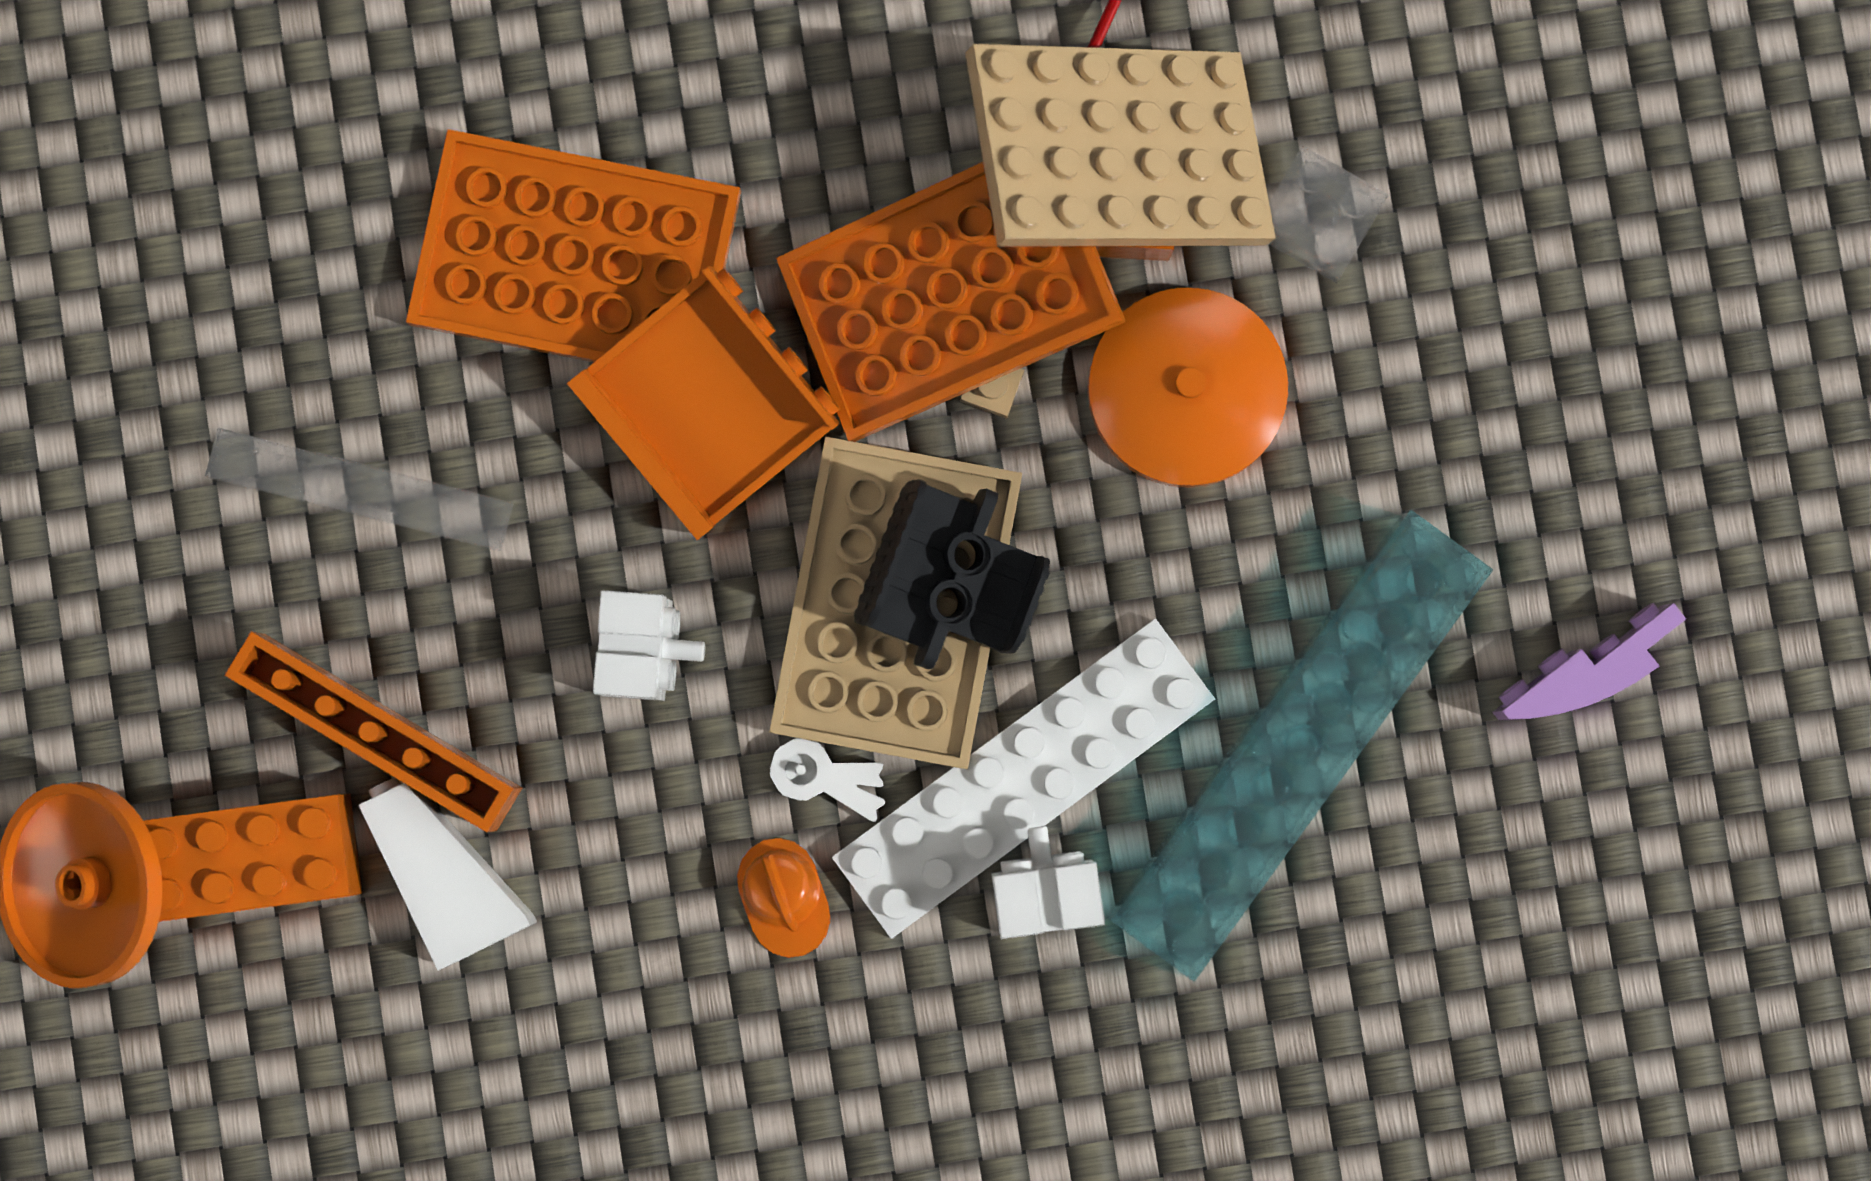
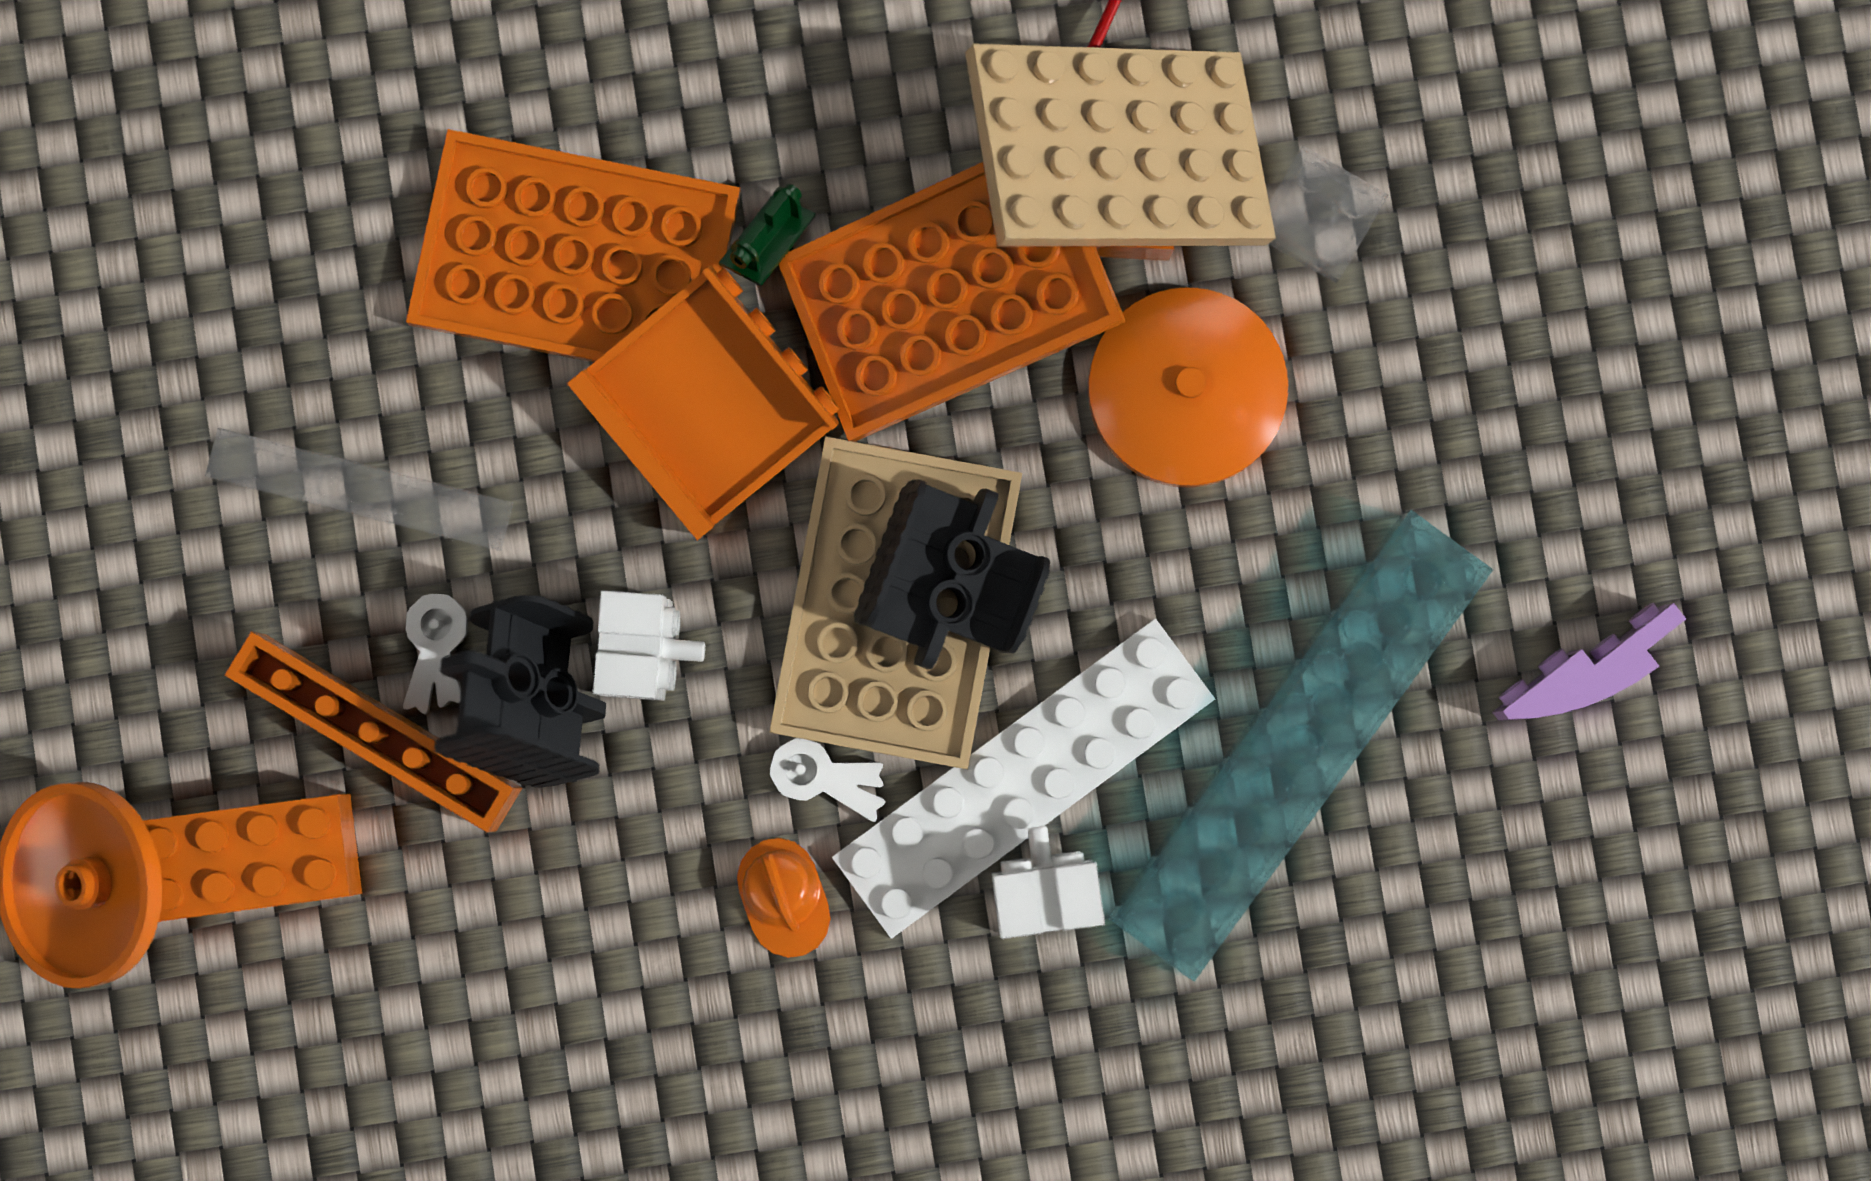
white slope [359,778,537,970] -> none
tan plate [960,369,1024,419] -> none
none -> white piece [403,594,468,714]
none -> black piece [434,595,606,788]
none -> dark green hinge [719,184,816,286]

